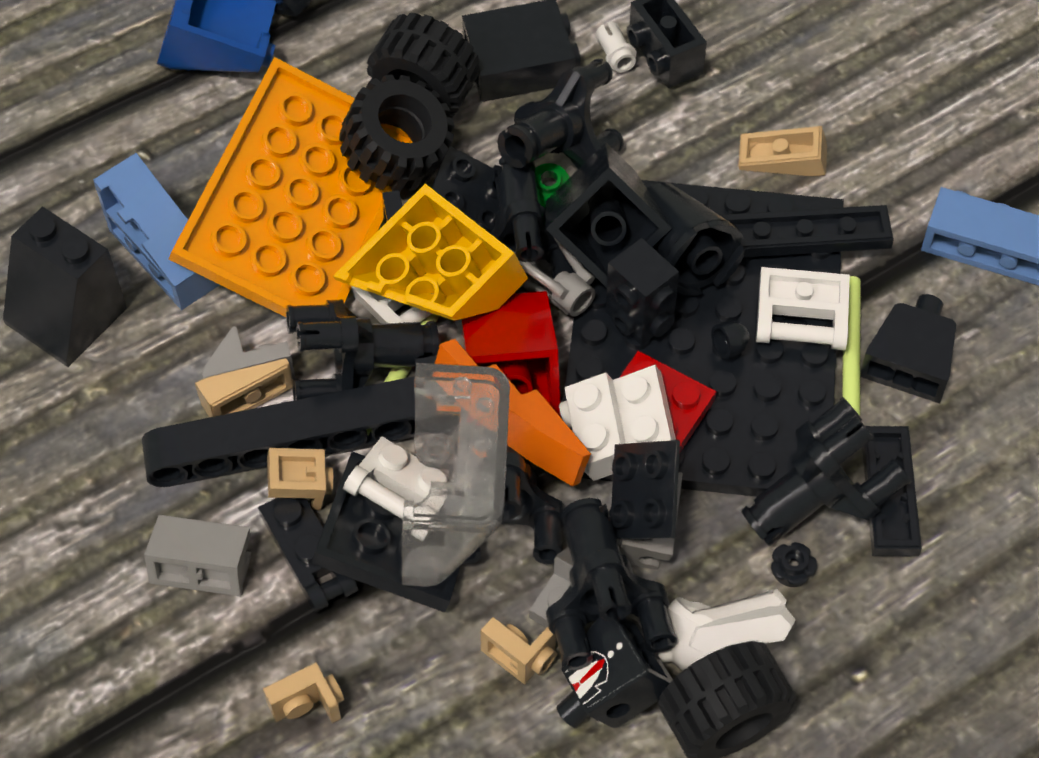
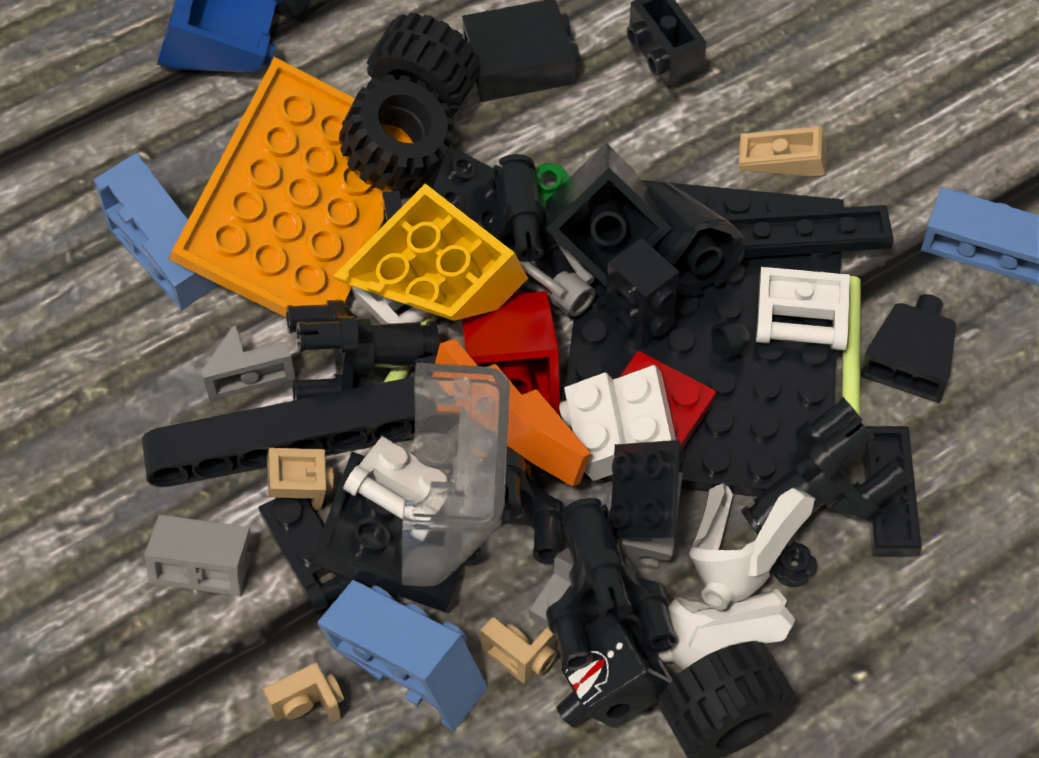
black slope [3,206,127,367] -> none
tan slope [195,358,293,417] -> none
black wheel [497,58,624,169] -> none
white pin [595,22,637,73] -> none
none -> medium blue wedge [317,580,488,732]
none -> white piece [689,483,815,610]

